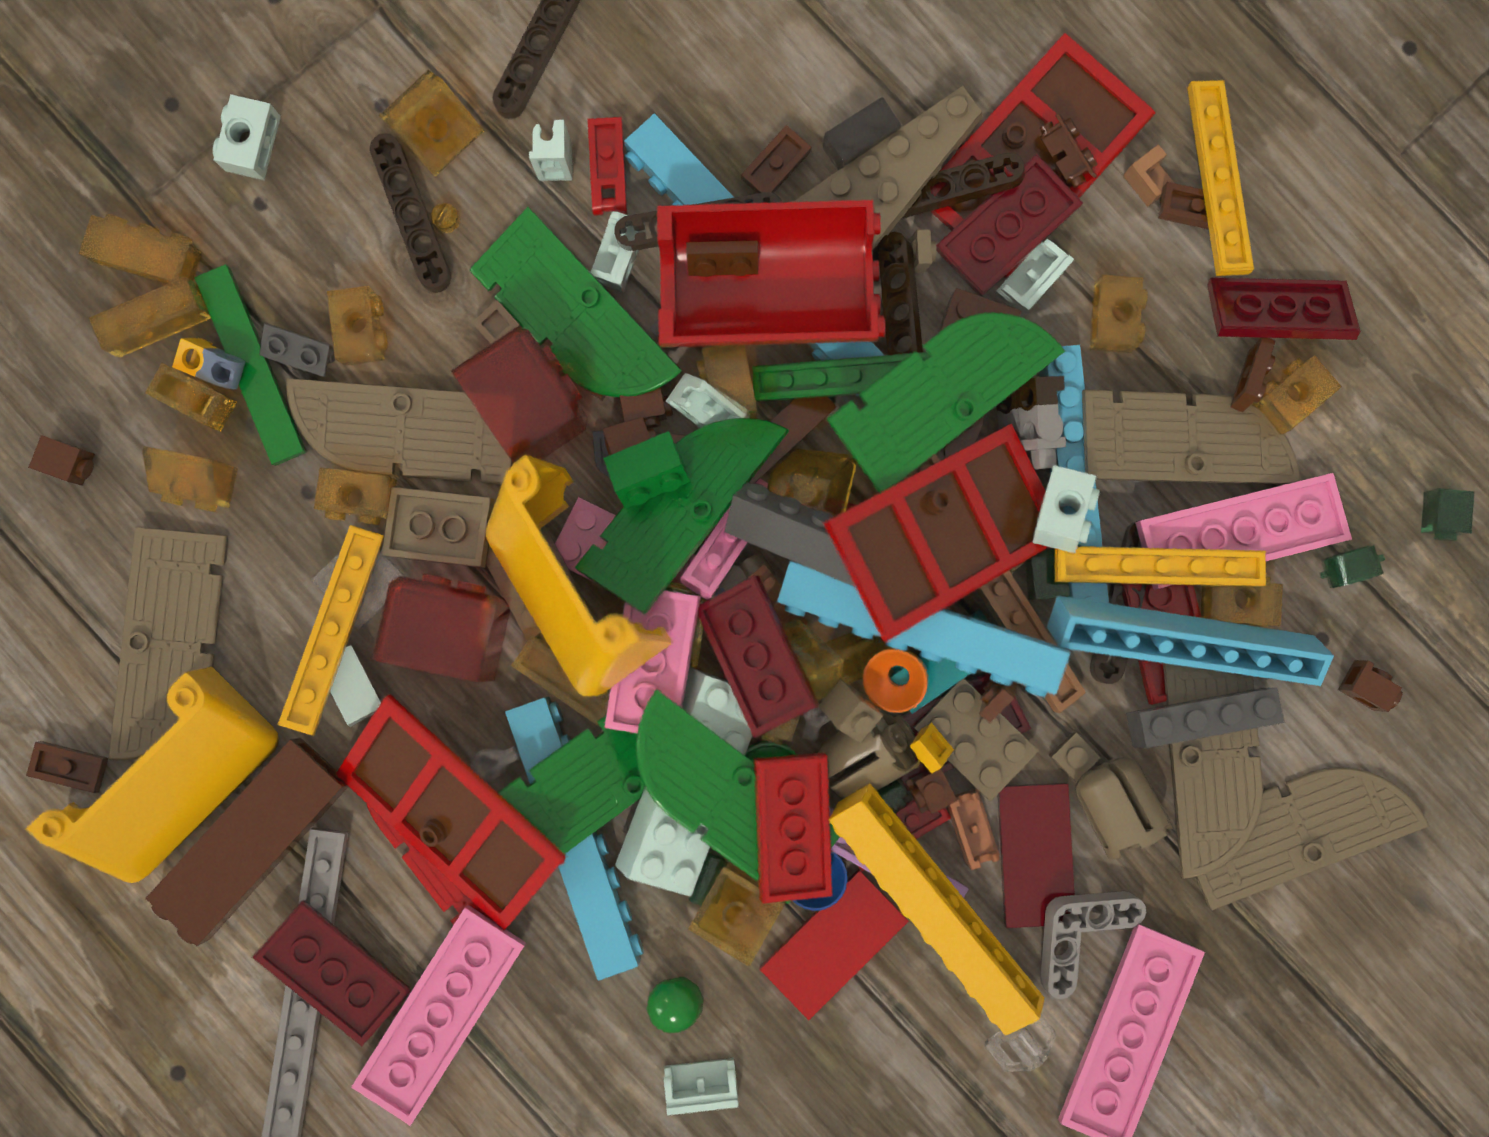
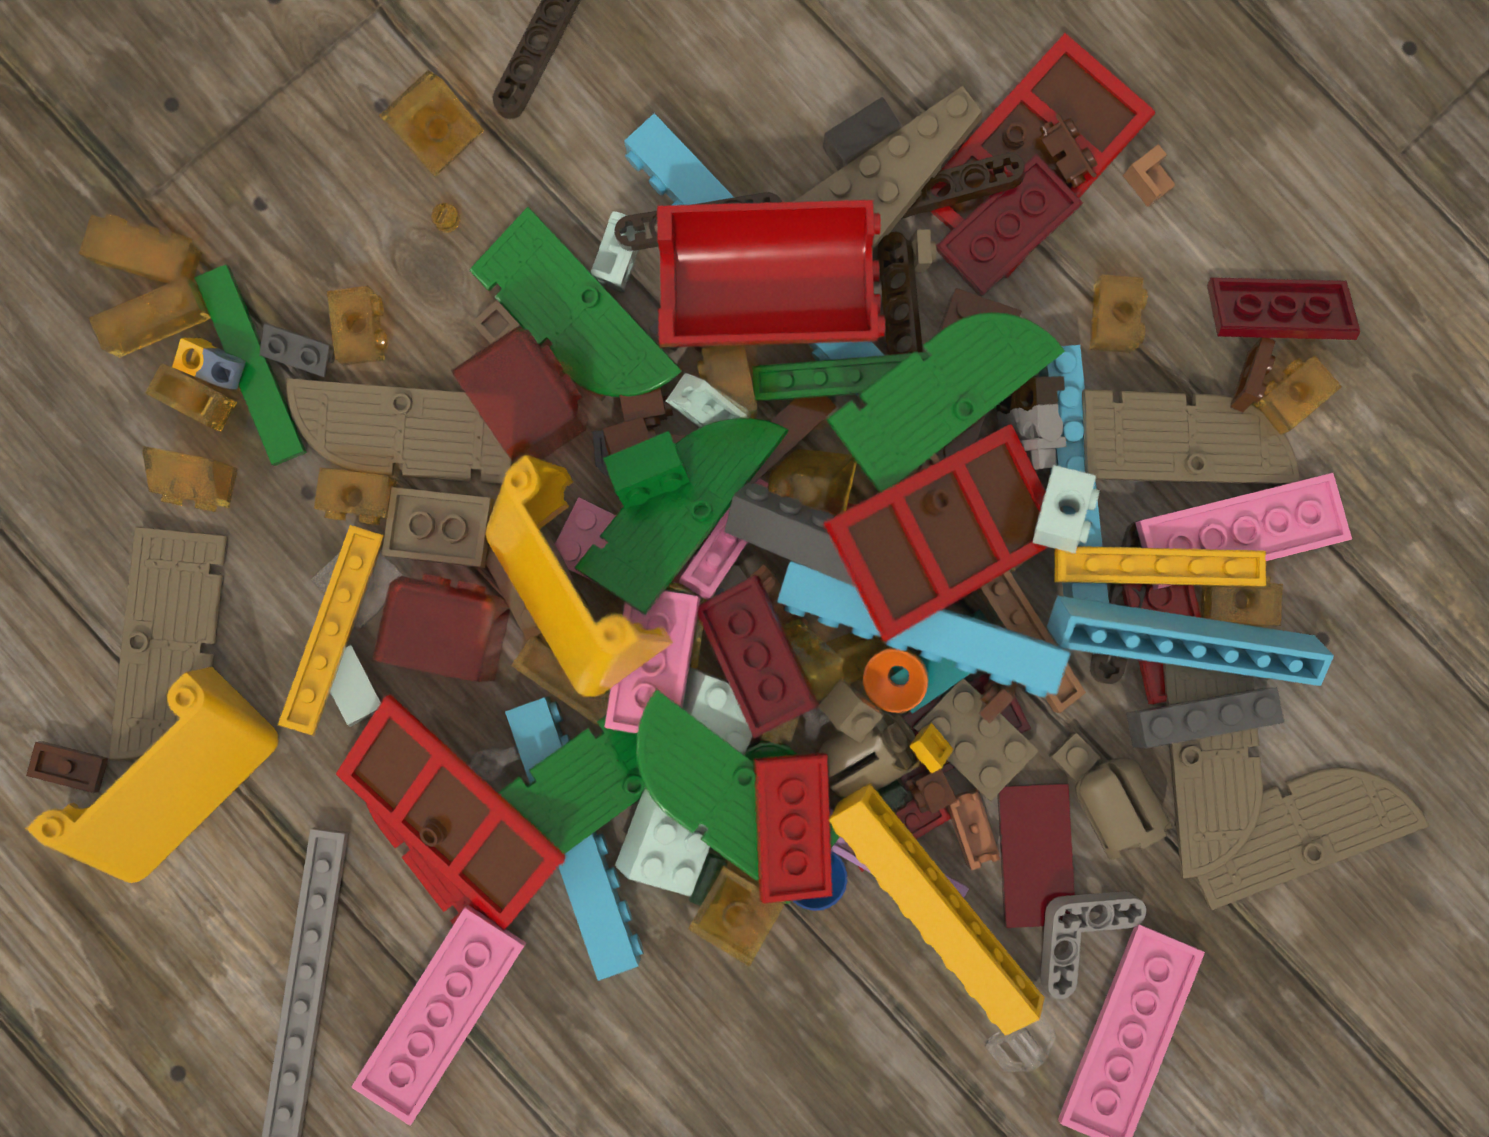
reddish brown brick [28,435,95,486] -> none
reddish brown brick [145,737,349,946] -> none
light aqua brick [213,94,281,180] -> none
dark red tile [252,900,411,1046] -> none
dark brown beam [370,133,451,293] -> none
light aqua hinge [529,120,573,181] -> none
red plate [587,117,628,216] -> none
green hair [646,976,703,1033] -> none
light aqua hinge [664,1058,738,1115] -> none
reddish brown plate [686,241,758,277] -> none
reddish brown plate [741,125,812,194] -> none
red tile [759,869,909,1021] -> none
light aqua hinge [994,239,1074,318] -> none
brick [1025,549,1070,600] -> none
reddish brown plate [1158,182,1209,230] -> none
yellow tile [1187,80,1254,276] -> none
clear green piece [1319,545,1385,588] -> none
reddish brown brick [1338,660,1403,712] -> none
clear green brick [1421,488,1474,541] -> none

